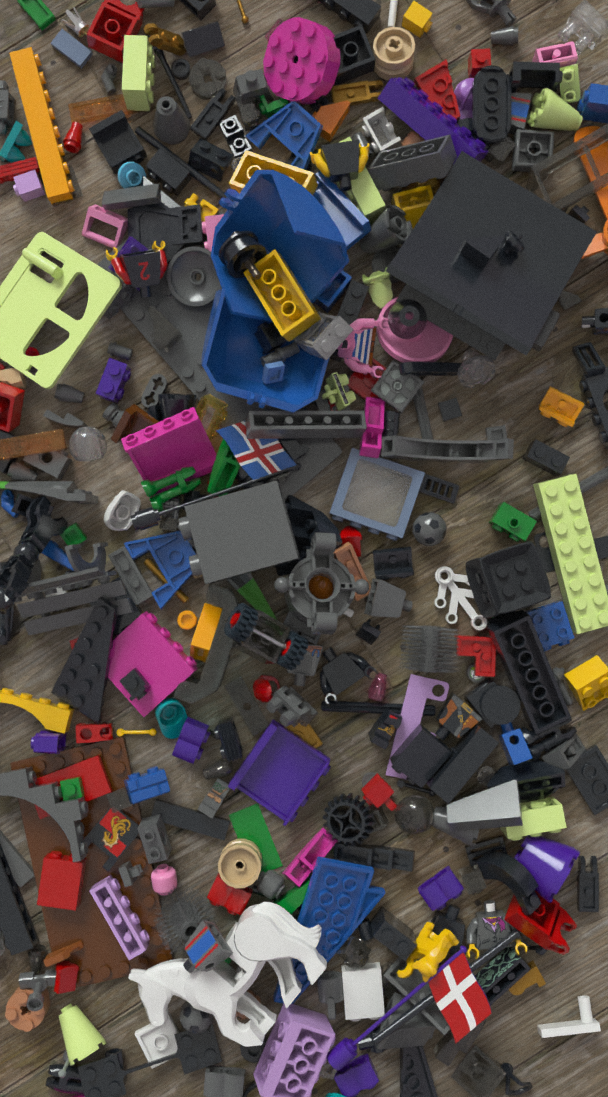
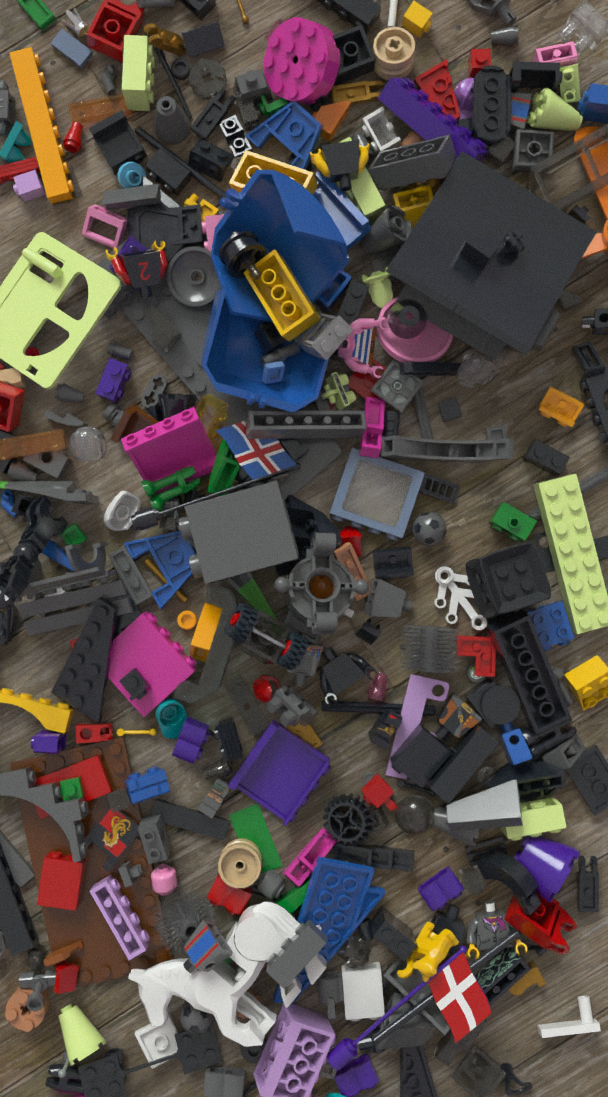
none -> dark grey brick [266,920,327,989]

